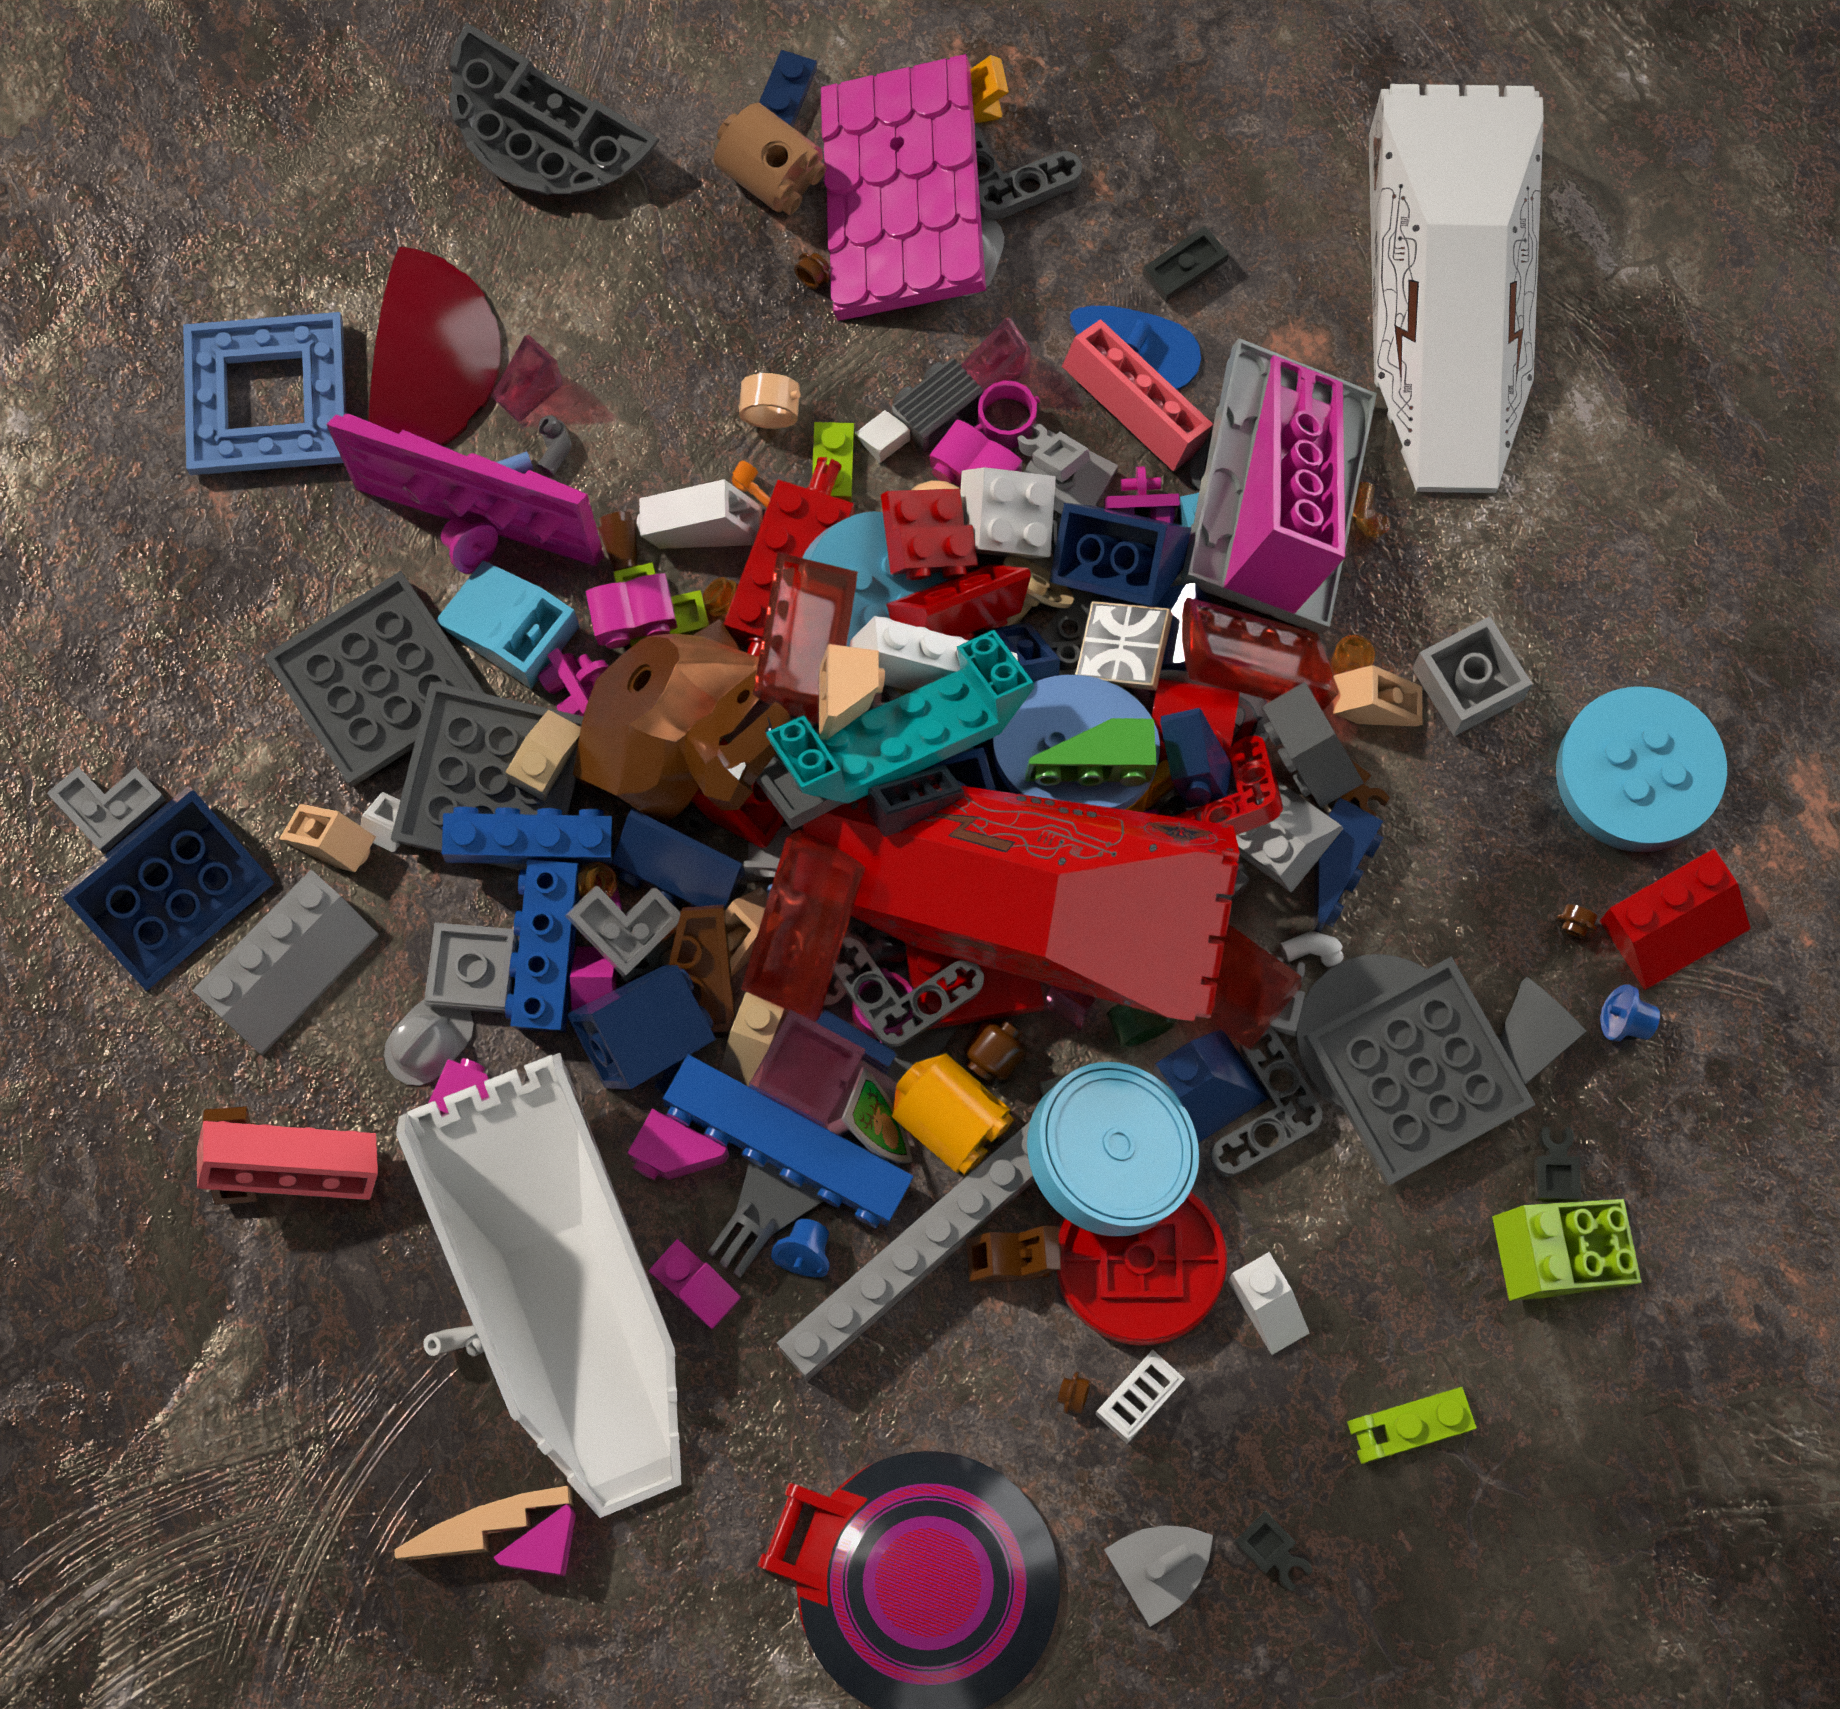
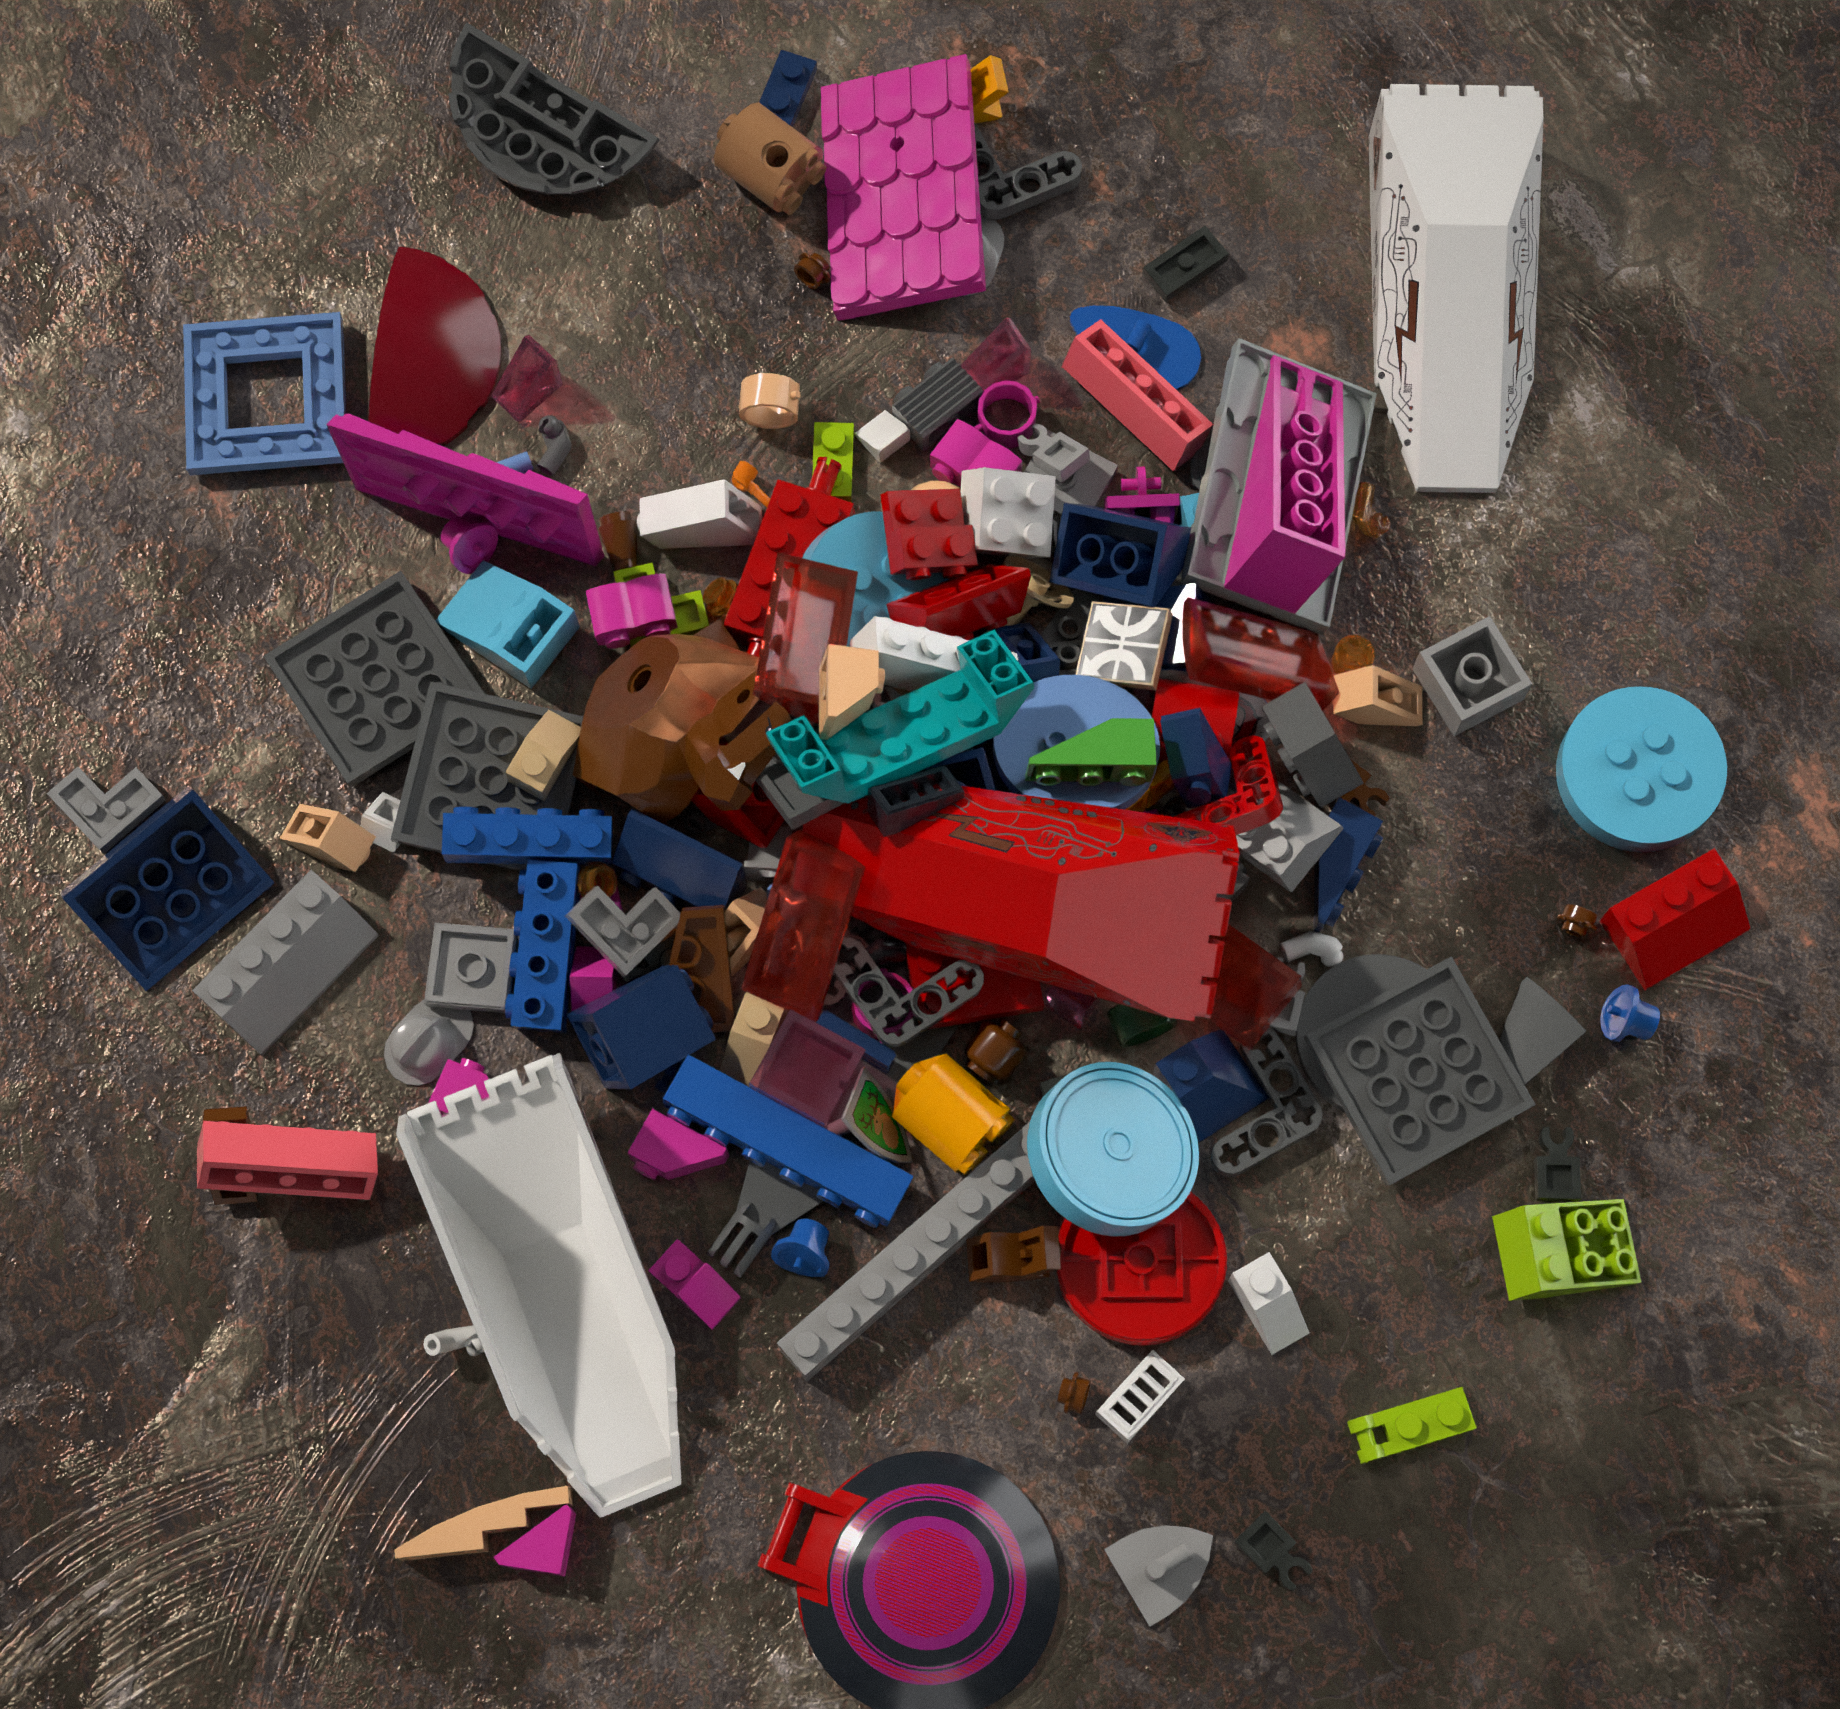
dark pink hips [537,648,608,716] -> none

